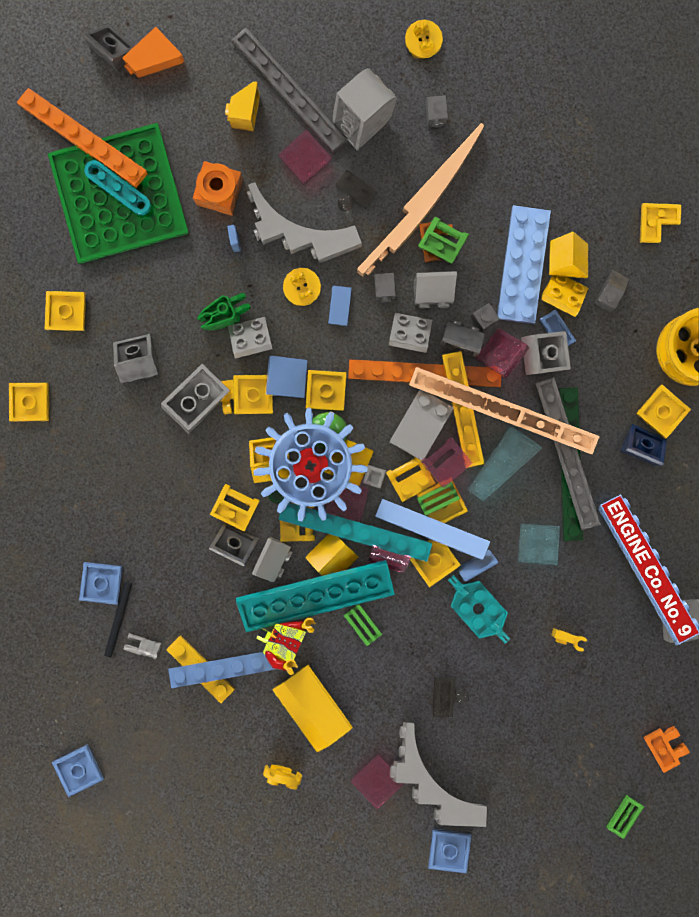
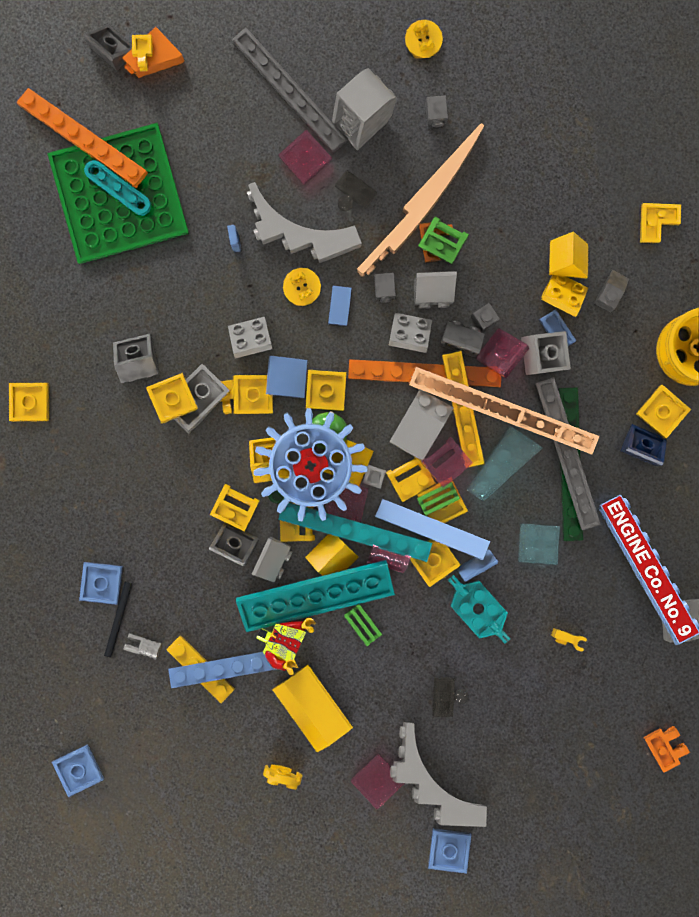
yellow plate [45,291,86,331] -> none
orange piece [193,161,244,216] -> none
green hinge [197,293,251,331] -> none
yellow slope [225,81,260,132] -> none
light blue plate [497,205,551,324] -> none
bright green tile [606,795,644,839] -> none
none -> yellow plate [132,35,153,72]
none -> yellow tile [146,373,198,424]

